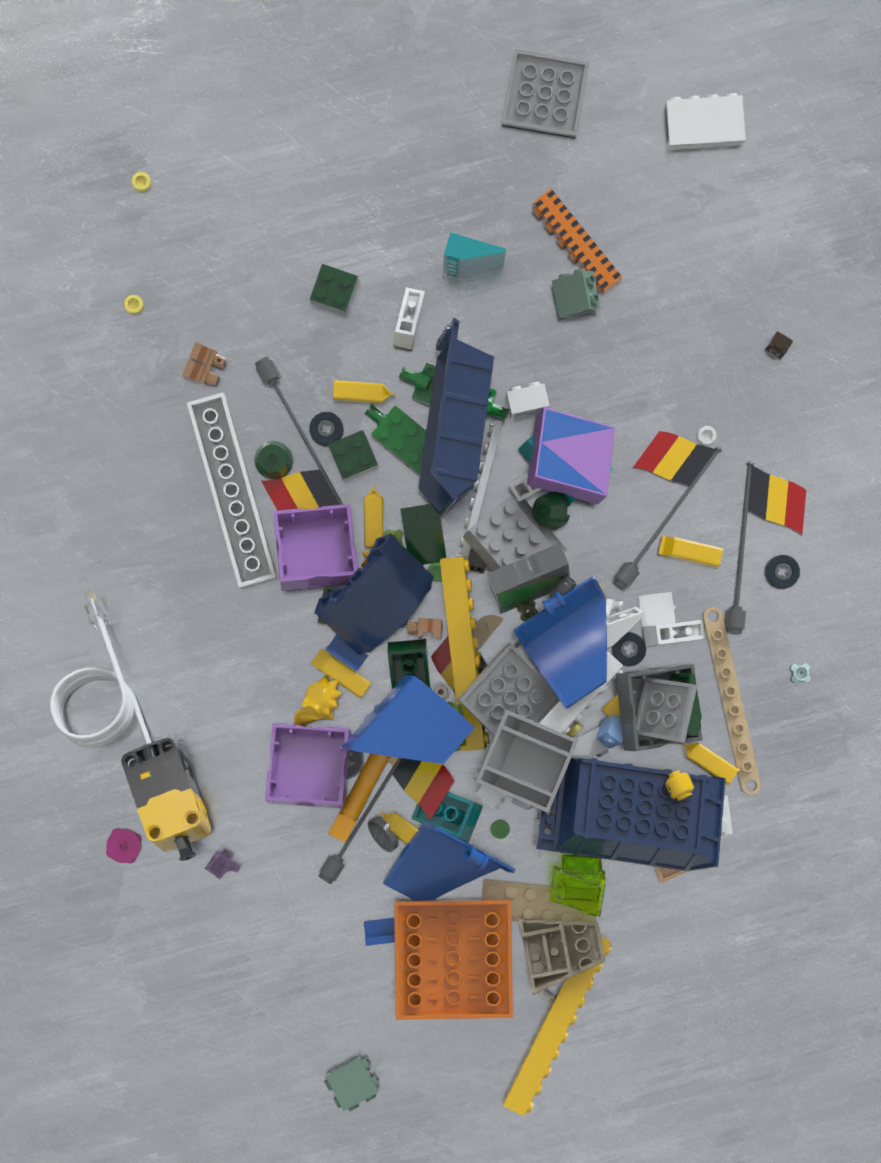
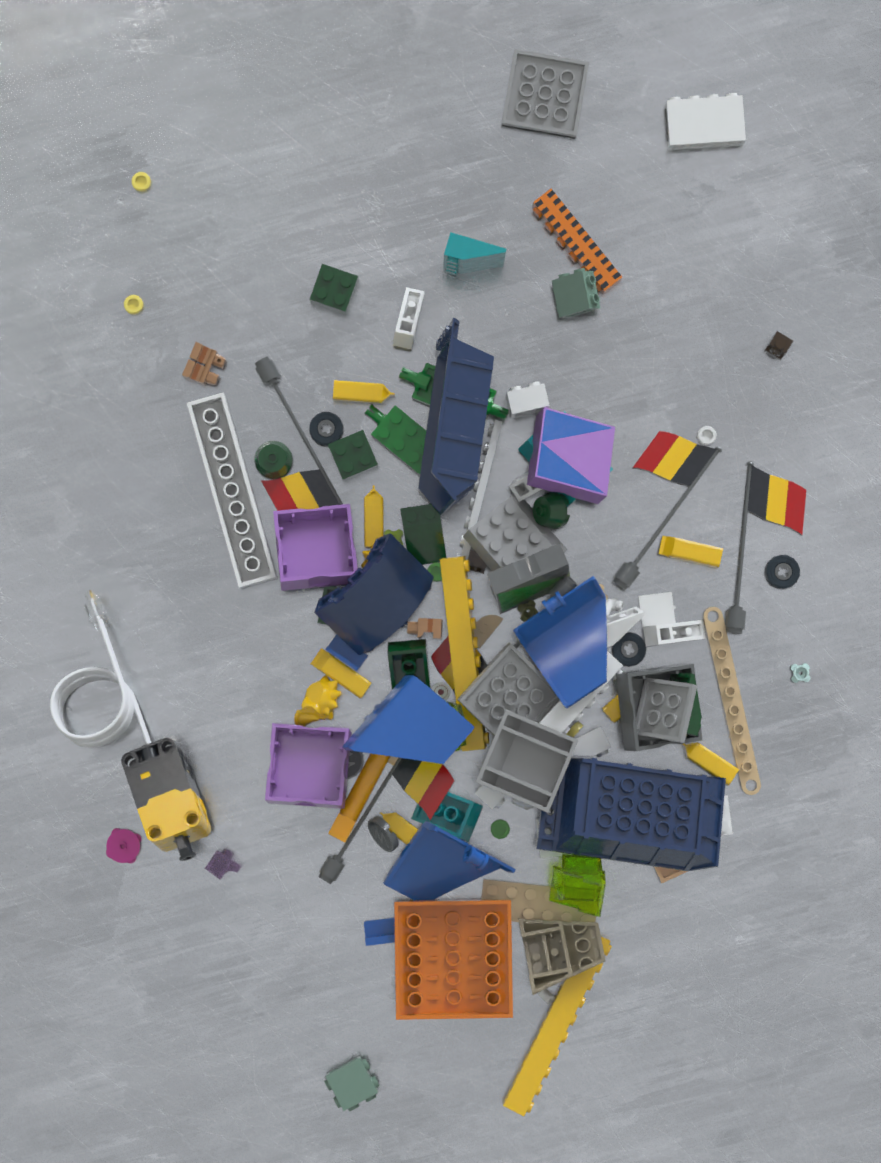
light blue brick [596,715,623,749] -> none
yellow head [665,770,694,801] -> none

